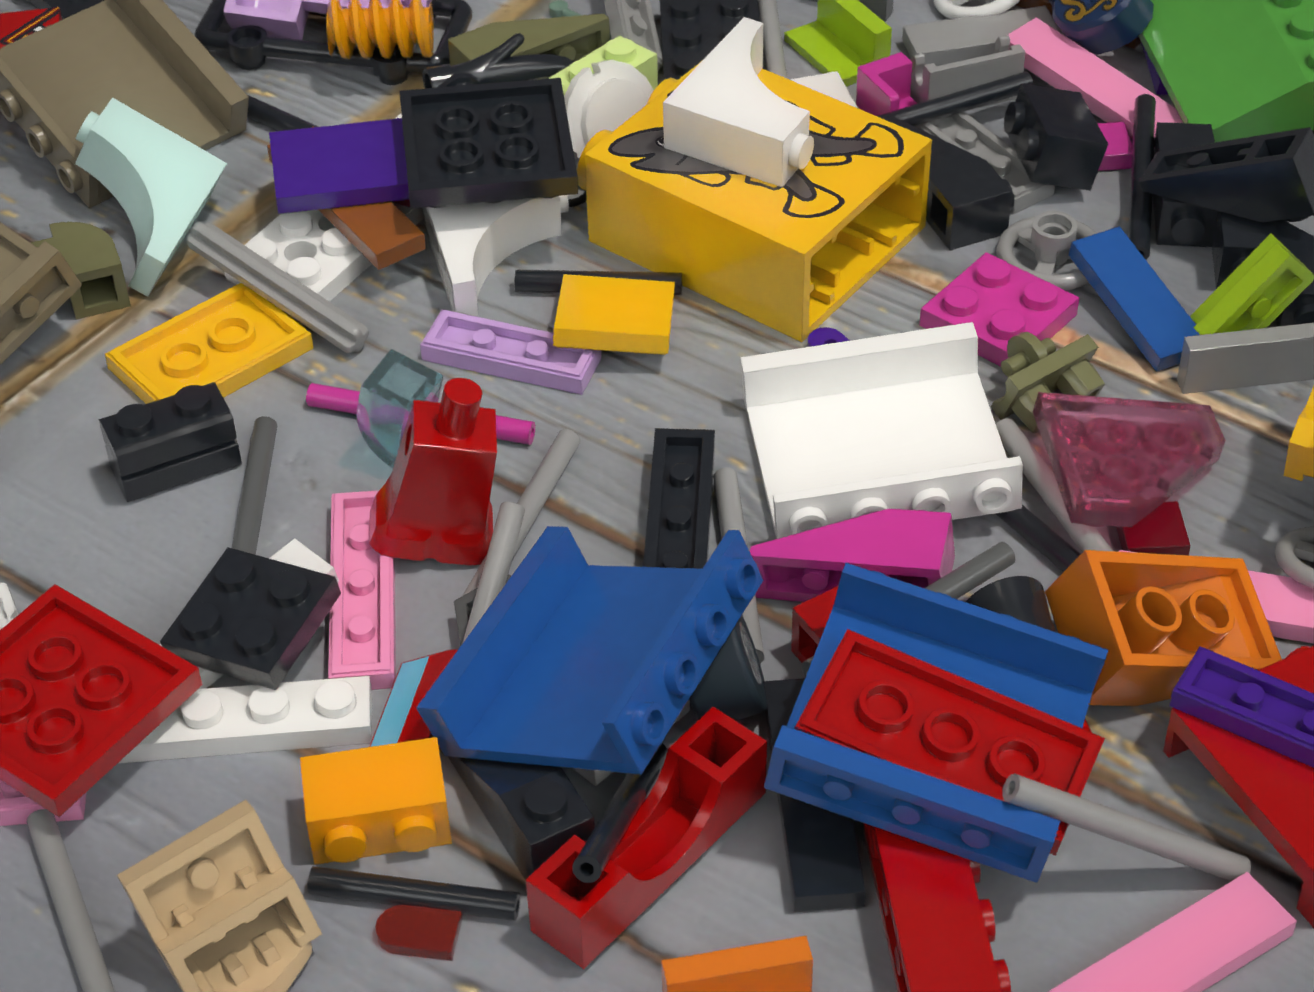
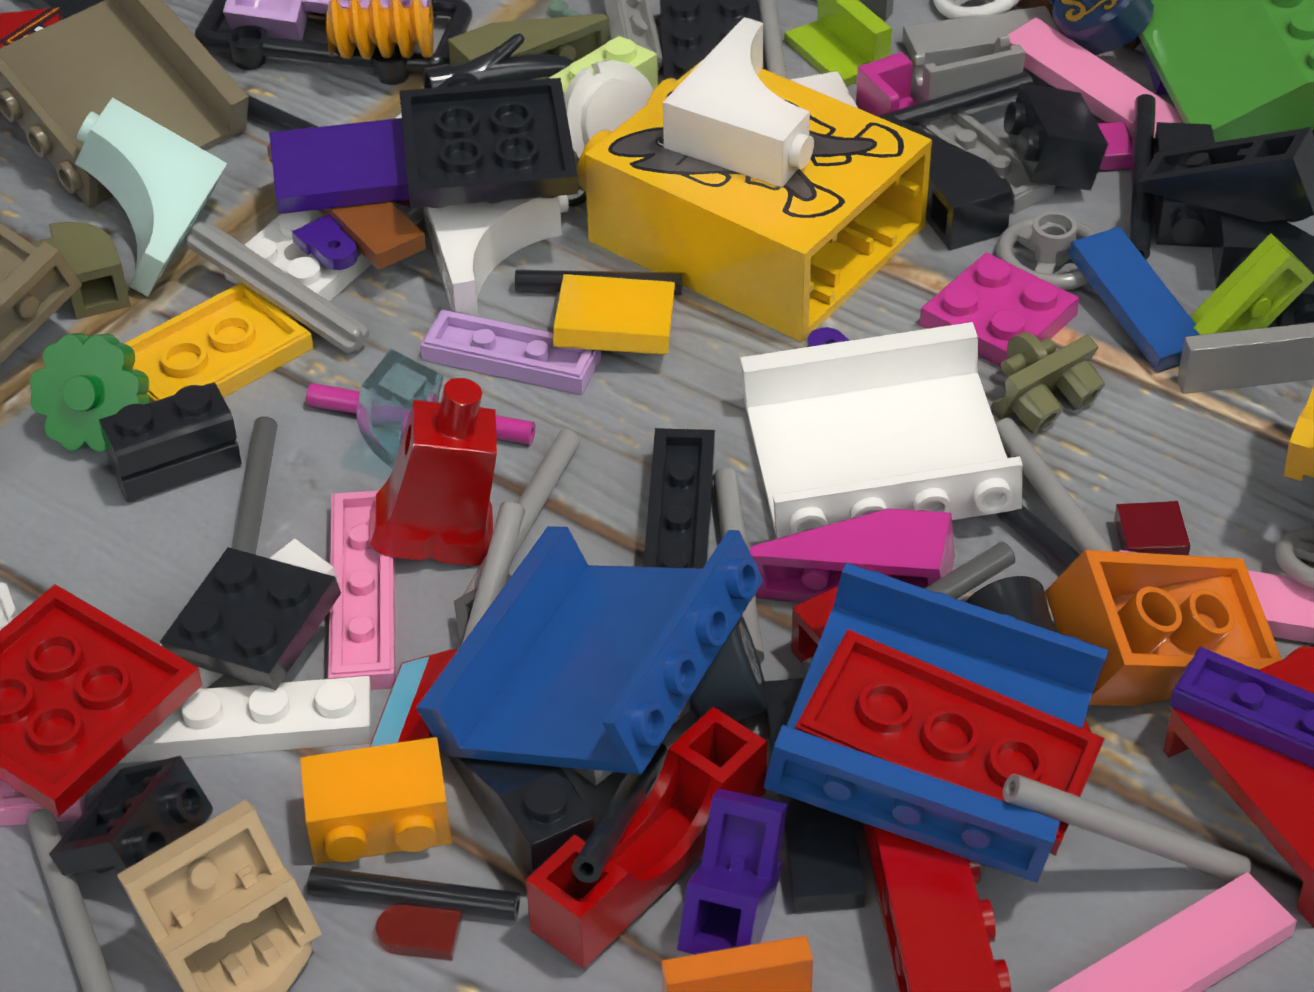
clear pink plate [1032,392,1226,527] -> none
none -> green plant [30,333,150,452]
none -> black bracket [49,756,213,876]
none -> dark purple piece [292,214,358,270]
none -> dark purple brick [677,789,788,955]

